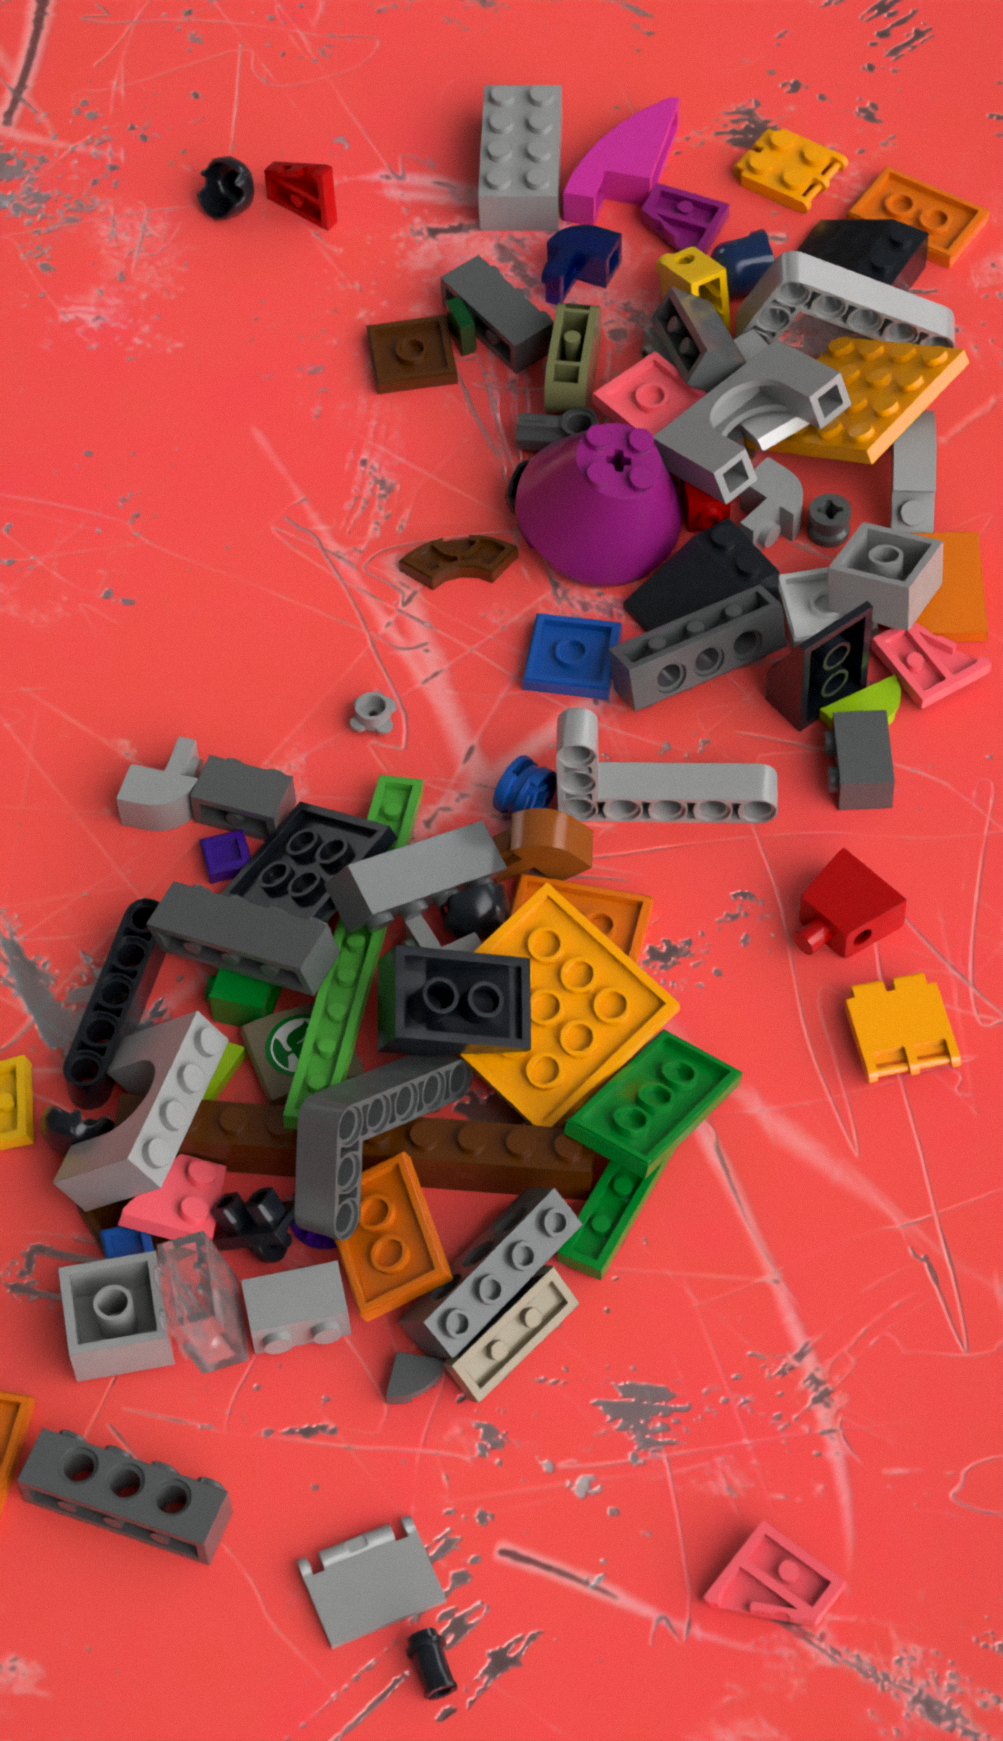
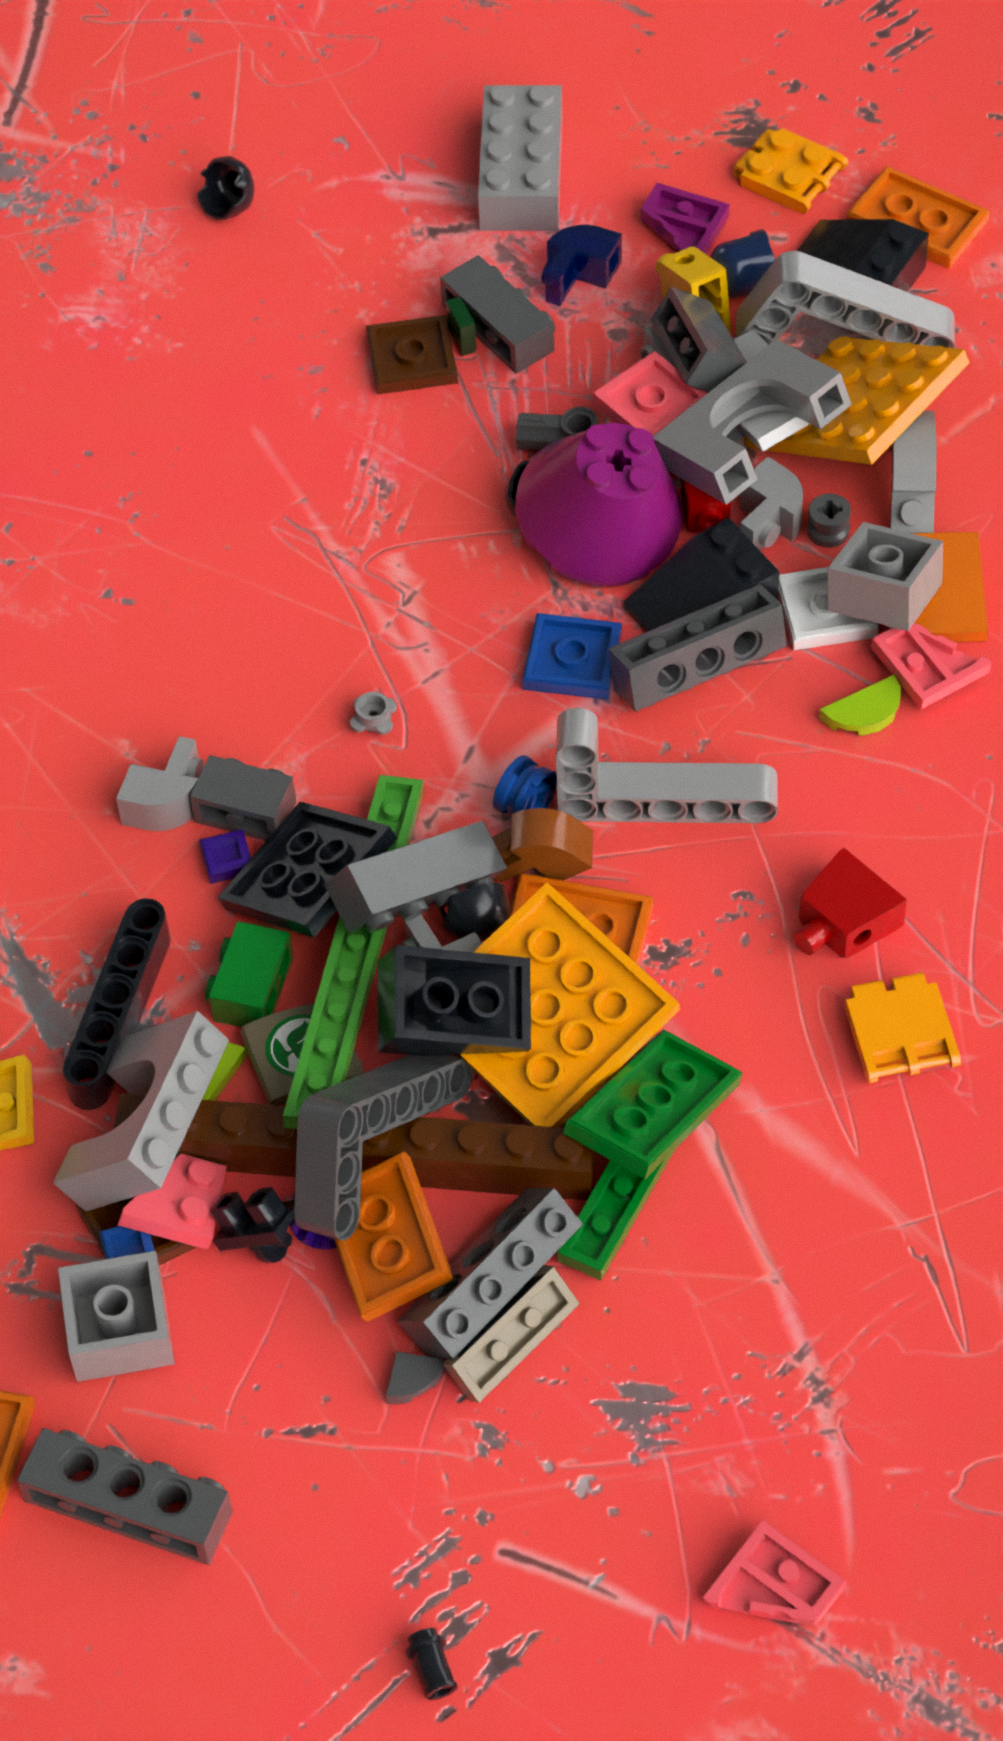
black hair [40,1105,115,1157] -> none
dark grey brick [146,881,341,996] -> none
clear brick [154,1230,249,1374] -> none
light grey brick [241,1260,352,1354] -> none
red wing [264,161,338,231] -> none
light grey piece [296,1515,447,1649] -> none
reddish brown tile [399,535,518,590] -> none
olive brick [544,303,601,415] -> none
dark pink slope [563,97,679,226] -> none
black slope [766,601,873,732] -> none
dark grey brick [824,710,895,810] -> none

